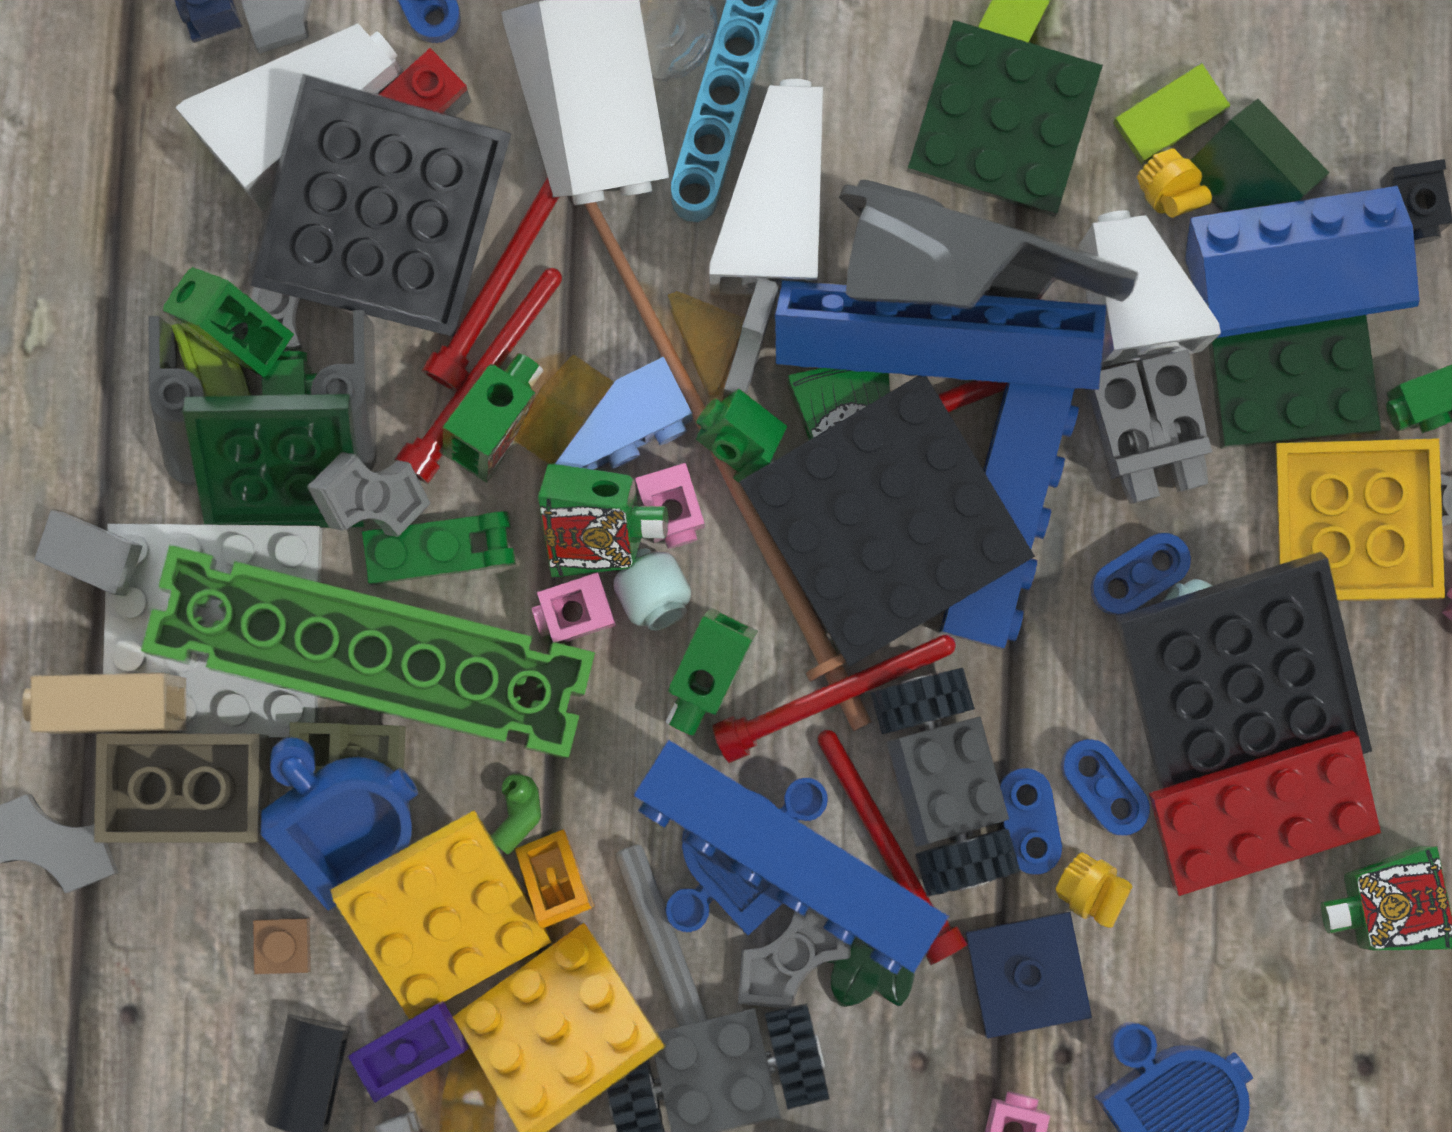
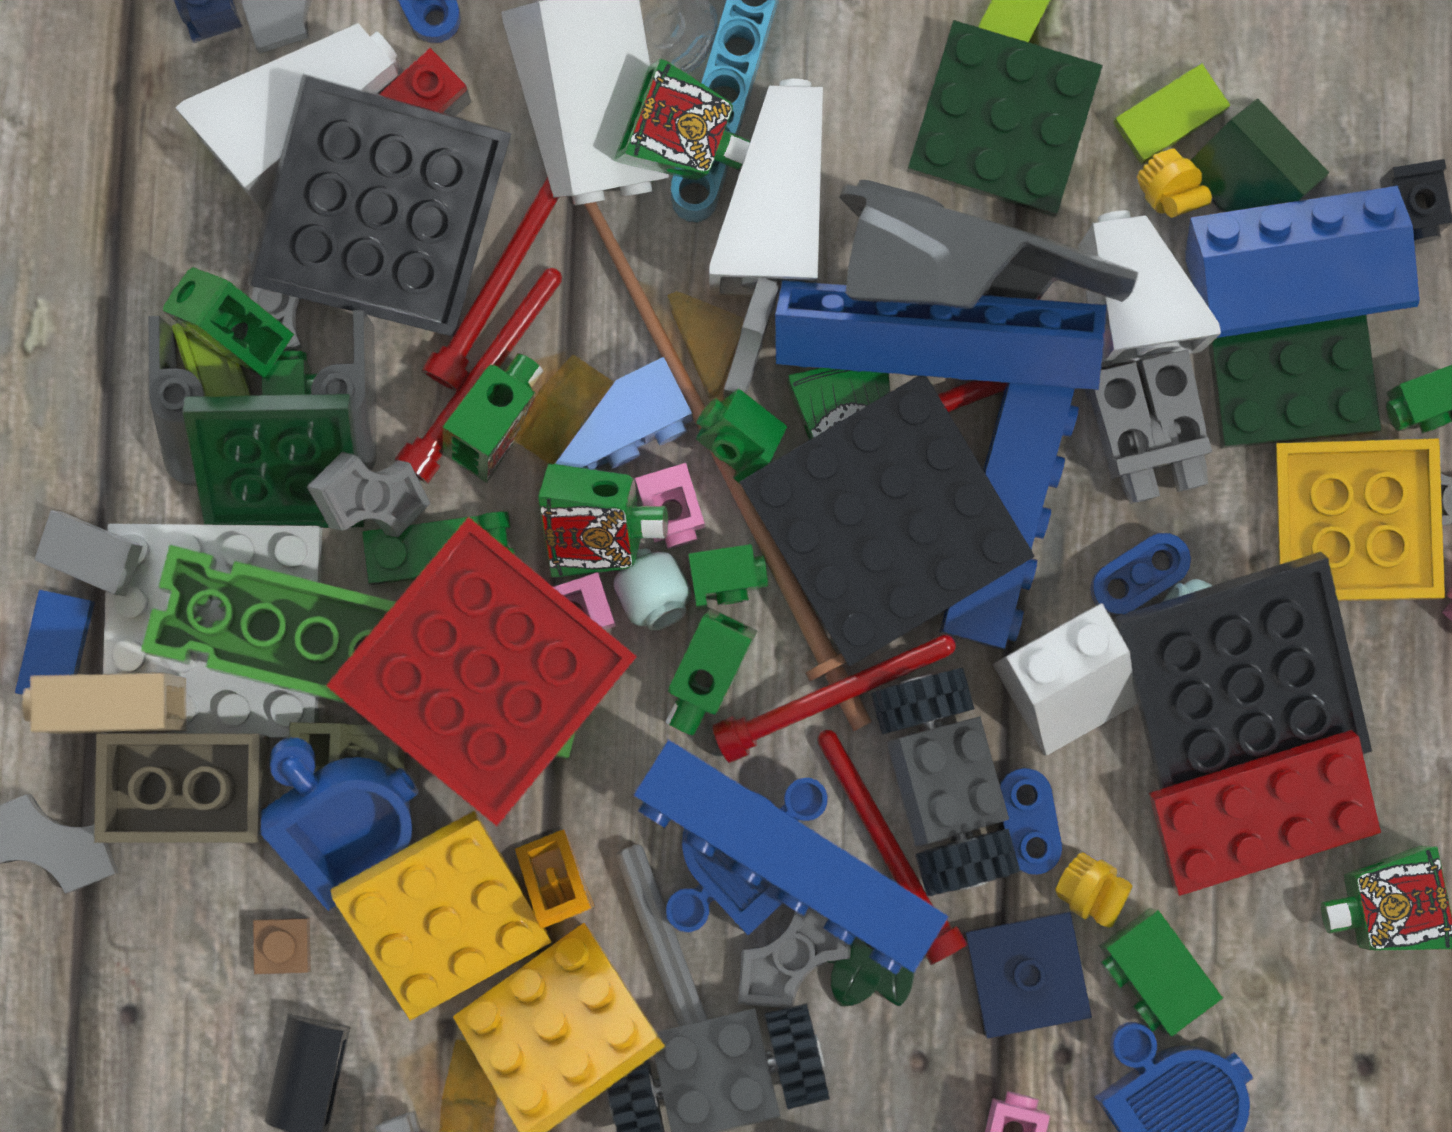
dark purple plate [348,1001,470,1103] -> none
bright green arm [491,773,541,855] -> none
blue plate [1061,739,1150,836] -> none
none -> blue tile [15,590,95,695]
none -> red plate [326,517,637,827]
none -> torso [614,58,750,180]
none -> green brick [688,544,768,610]
none -> white slope [993,603,1138,756]
none -> green brick [1099,908,1223,1037]

